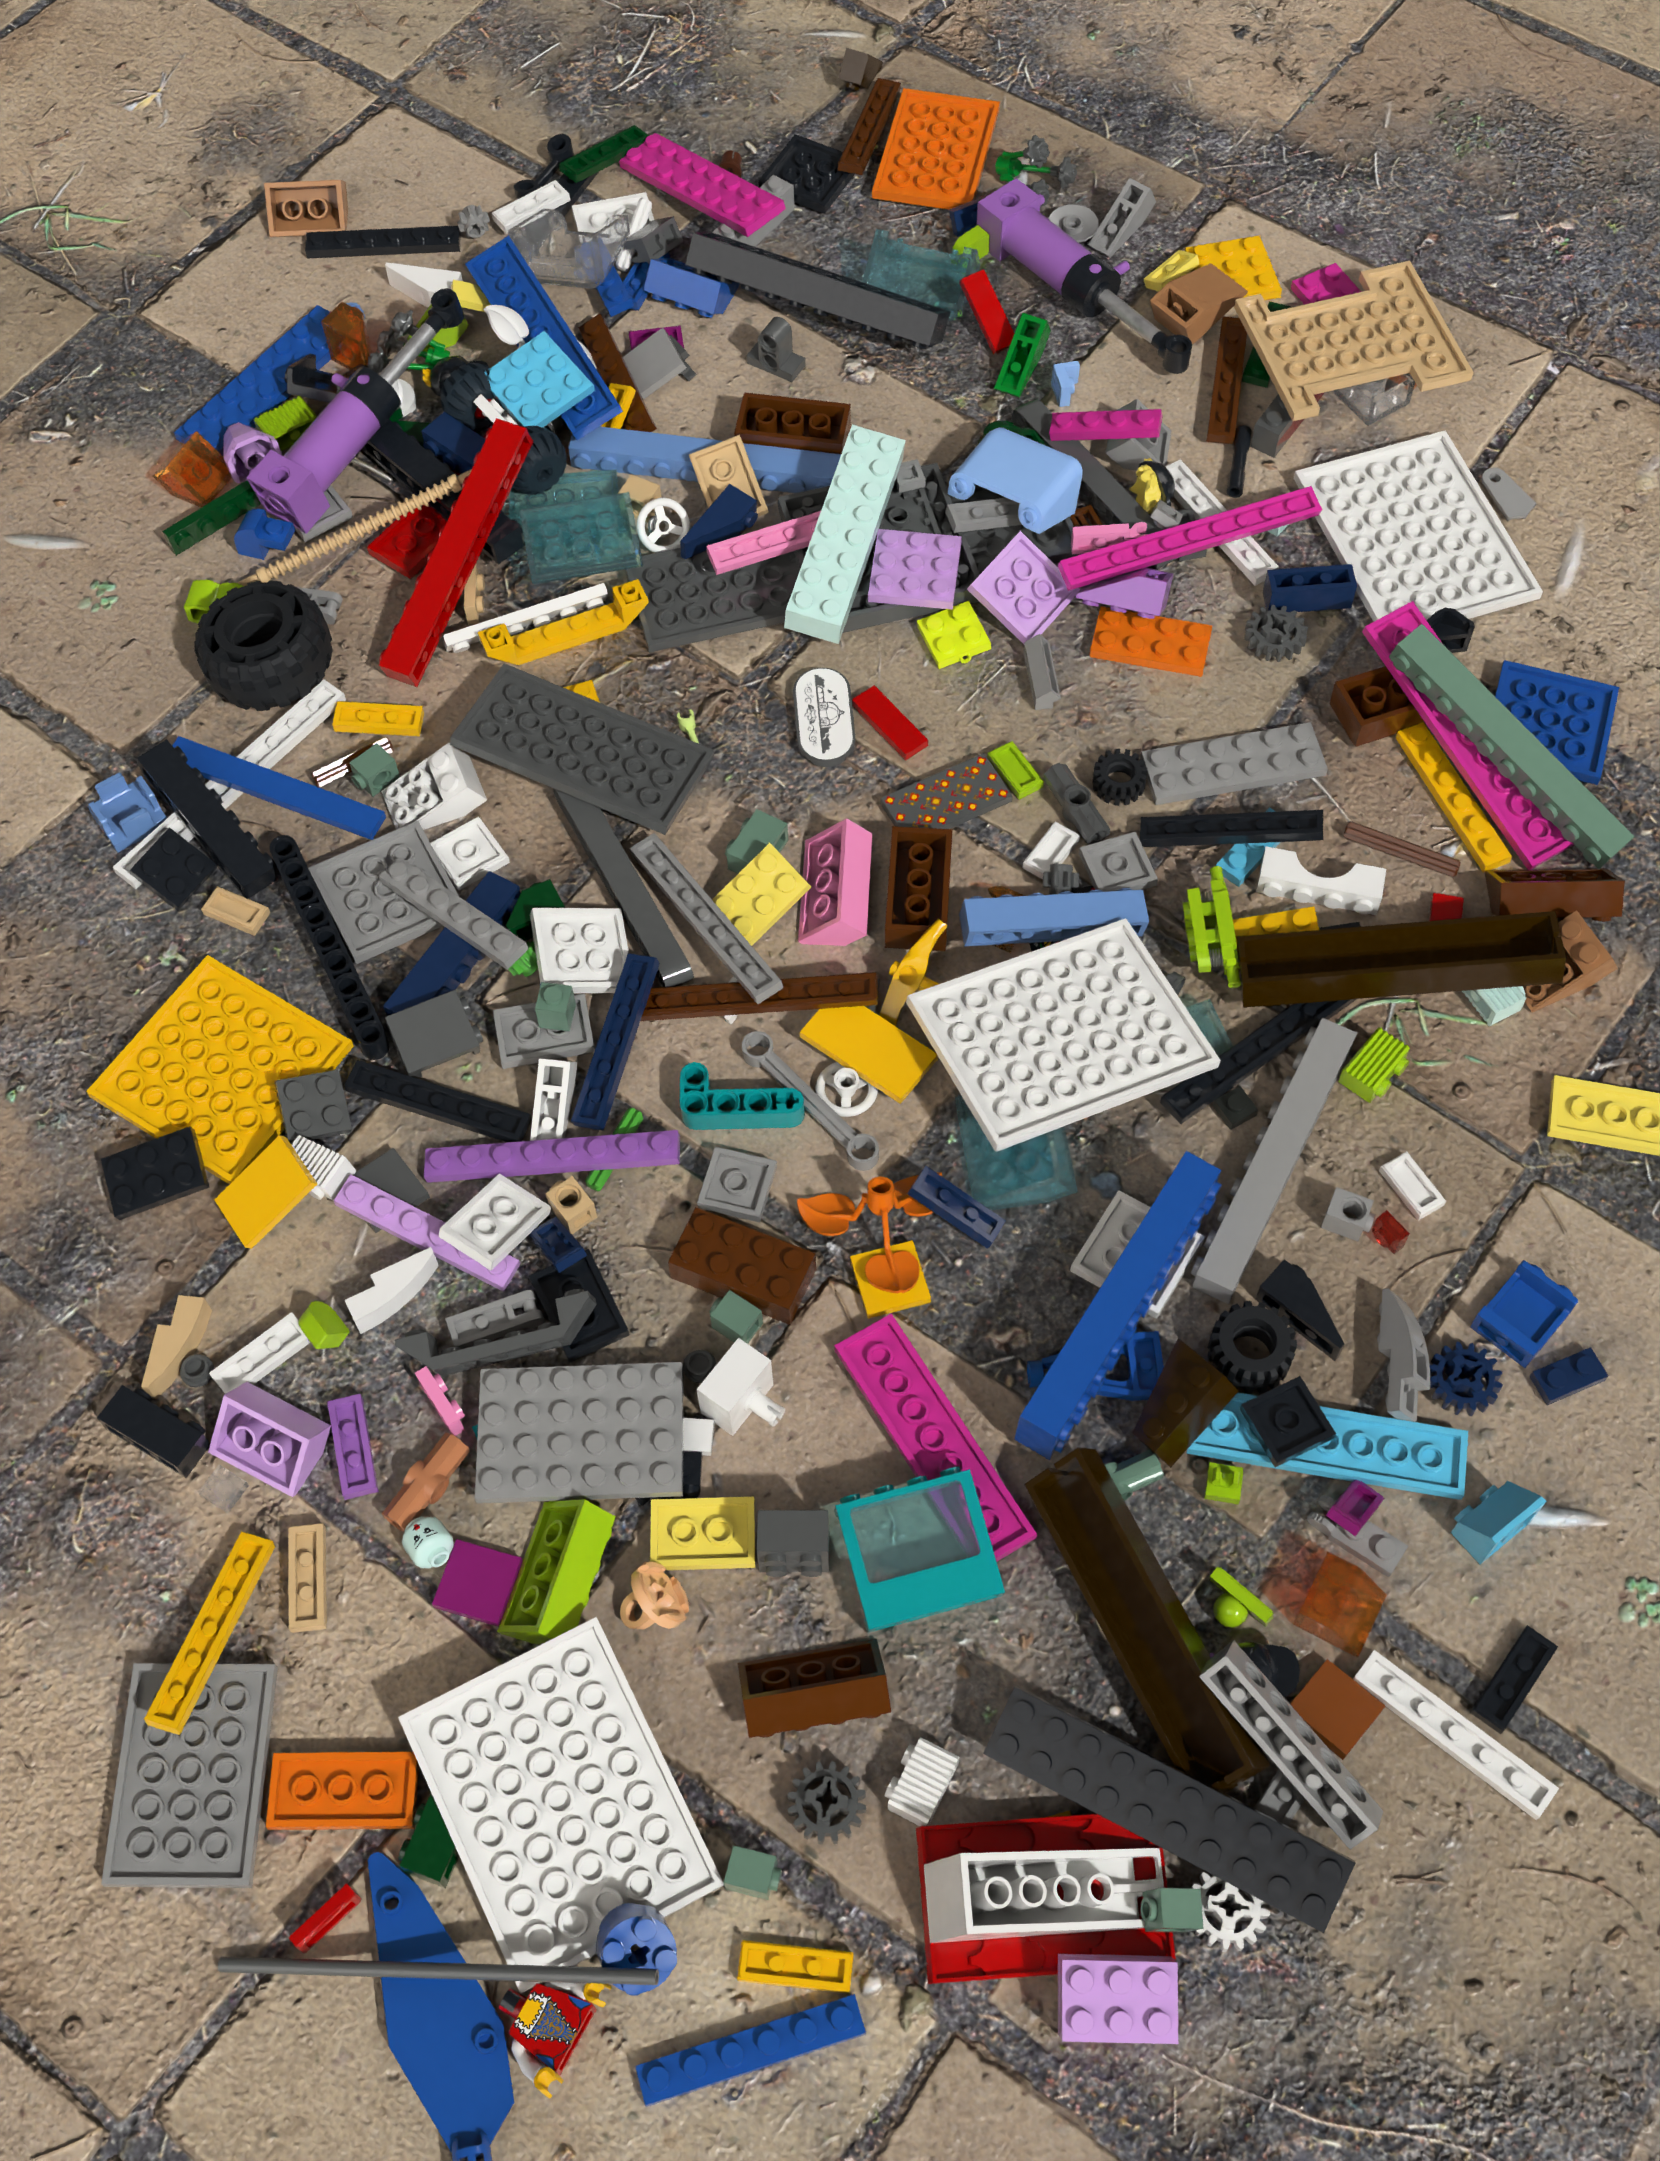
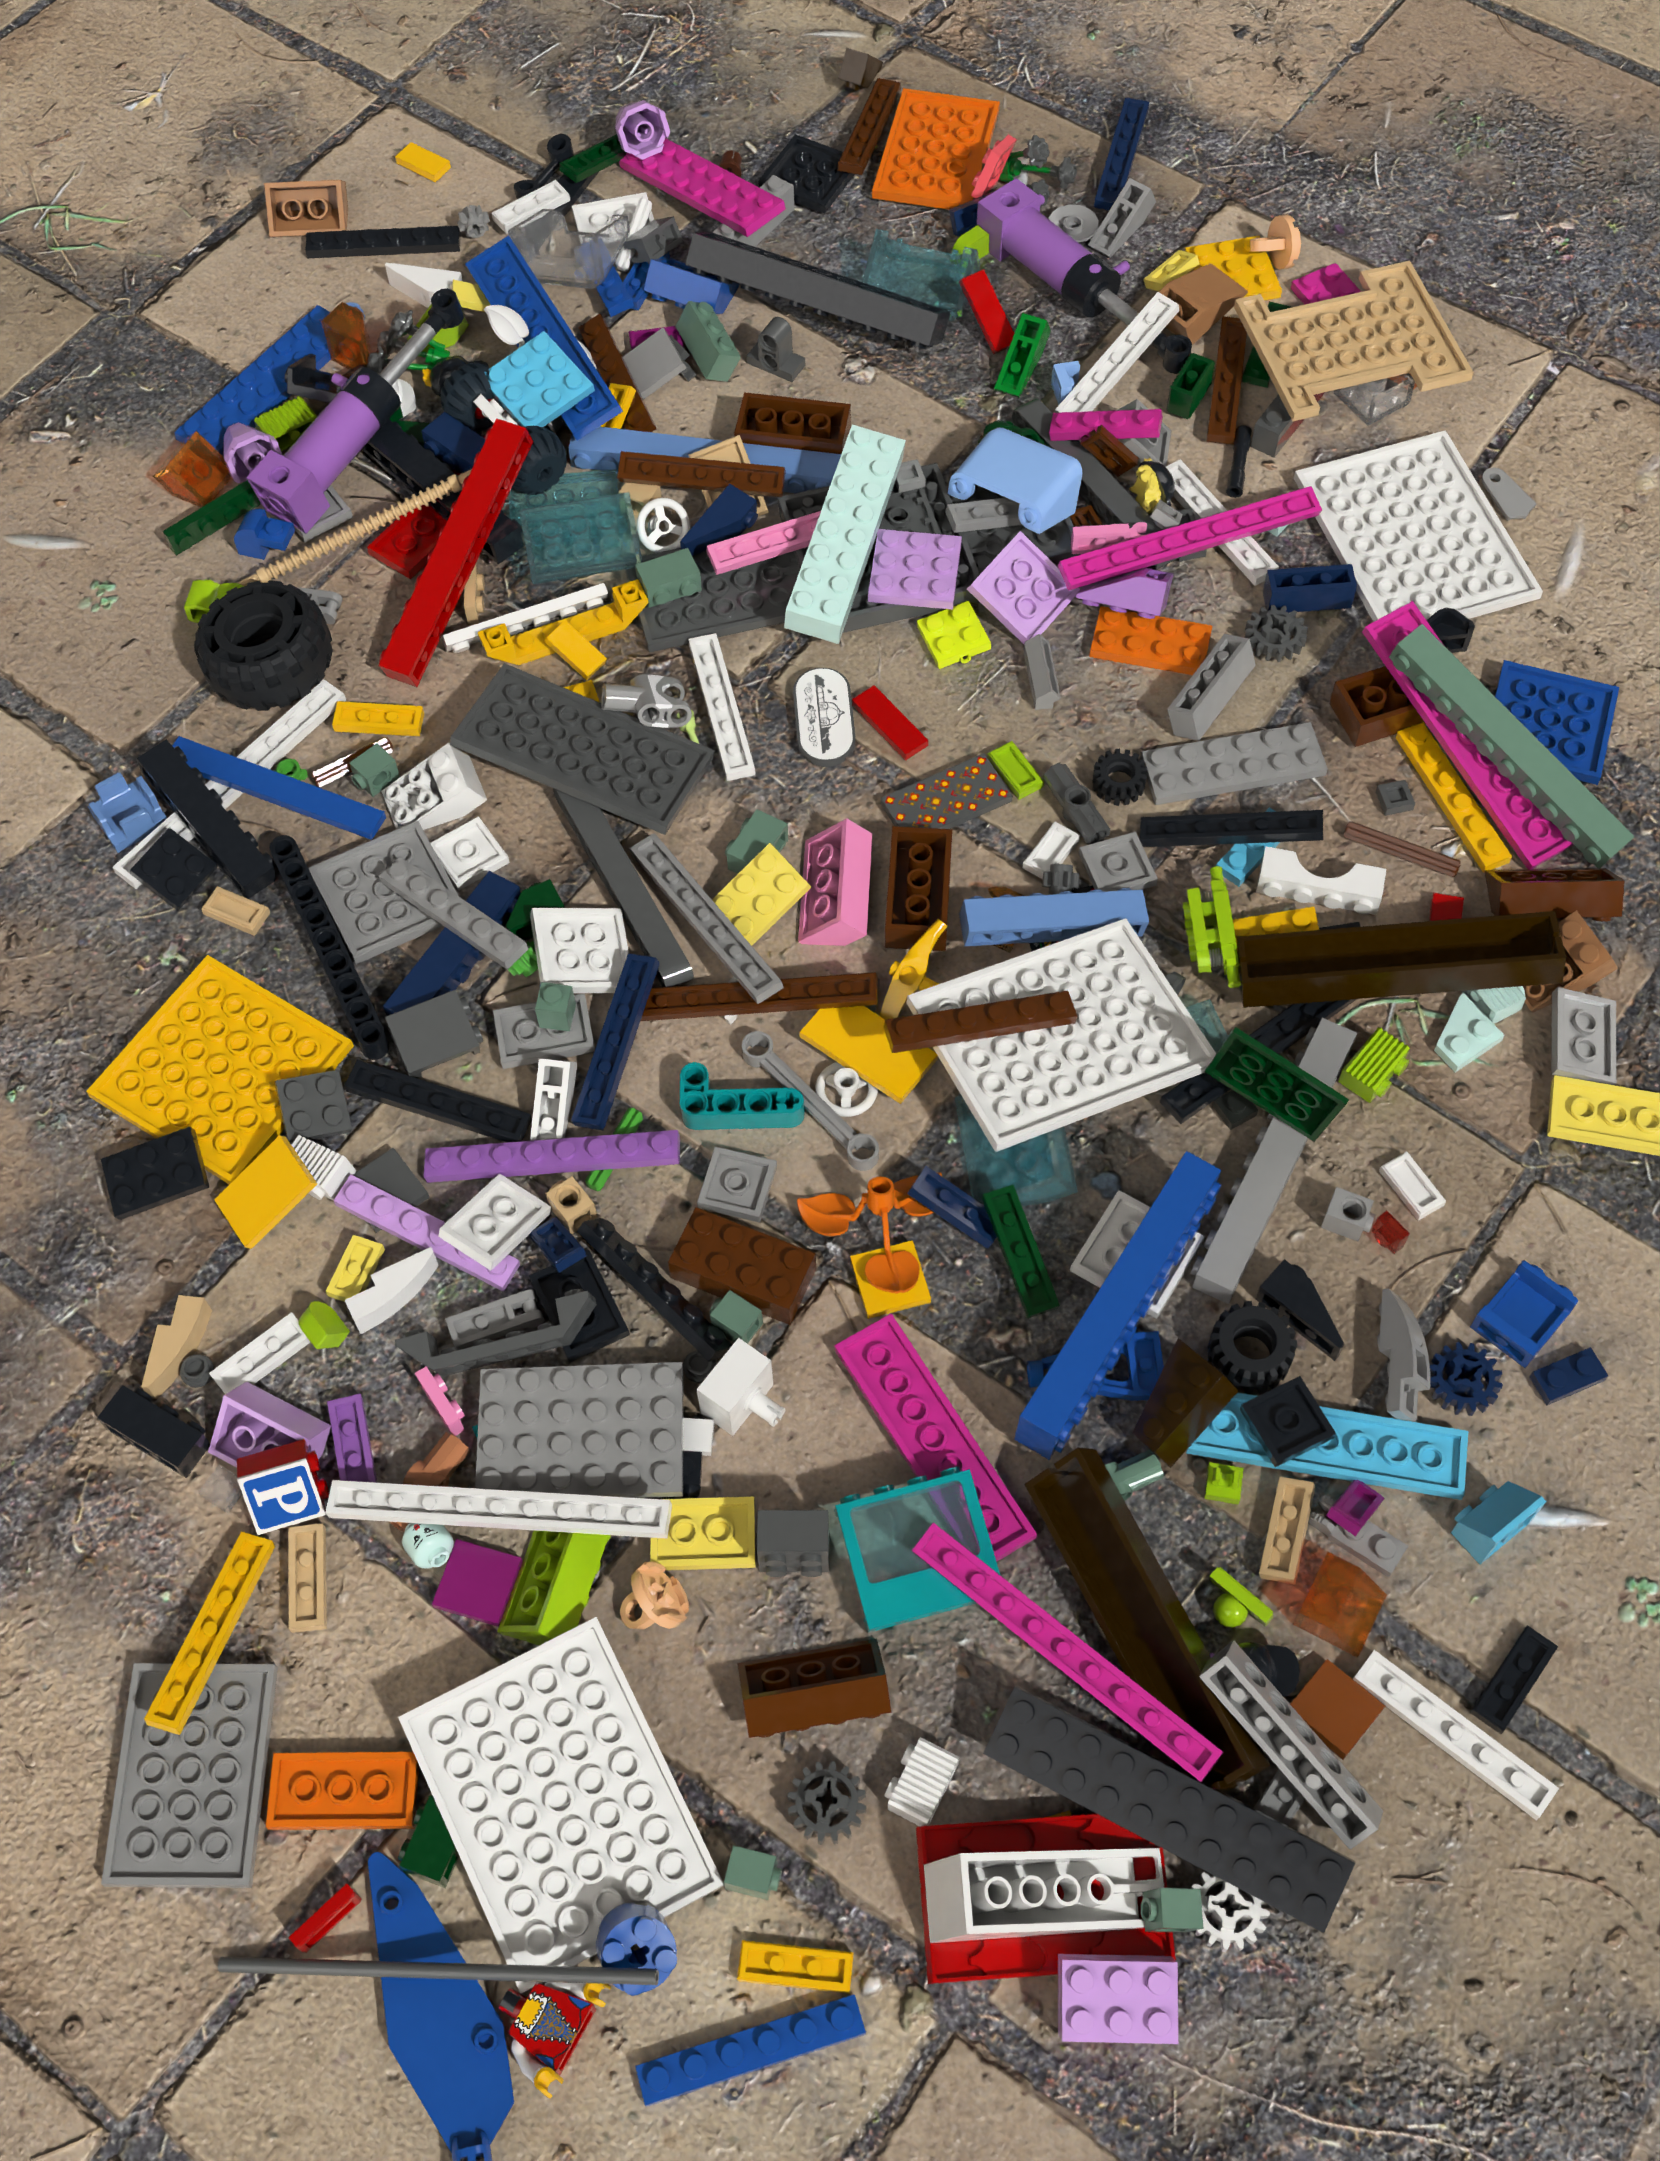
none -> piece [237,1439,329,1535]
none -> bright green plate [274,759,308,780]
none -> white plate [325,1480,672,1539]
none -> light yellow plate [326,1235,385,1302]
none -> yellow tile [395,142,451,183]
none -> yellow tile [545,620,607,680]
none -> black plate [577,1218,732,1361]
none -> light grey connector [601,674,692,728]
none -> lavender cone [615,100,670,160]
none -> reddish brown plate [617,451,786,498]
none -> sand green brick [635,548,702,608]
none -> sand green brick [675,301,741,382]
none -> white plate [688,633,755,781]
none -> reddish brown plate [884,991,1078,1053]
none -> dark pink plate [912,1522,1223,1782]
none -> coral plate [971,134,1017,199]
none -> dark green plate [981,1184,1060,1319]
none -> white plate [1055,292,1180,413]
none -> reddish brown tile [1080,425,1139,477]
none -> dark blue plate [1094,98,1149,211]
none -> dark green brick [1166,353,1215,419]
none -> light grey brick [1167,634,1256,741]
none -> dark green slope [1205,1027,1349,1142]
none -> light nougat tile [1250,214,1301,270]
none -> tan plate [1259,1477,1315,1585]
none -> dark grey tile [1375,780,1415,816]
none -> light aqua wing [1434,993,1505,1073]
none -> light grey plate [1551,987,1617,1085]

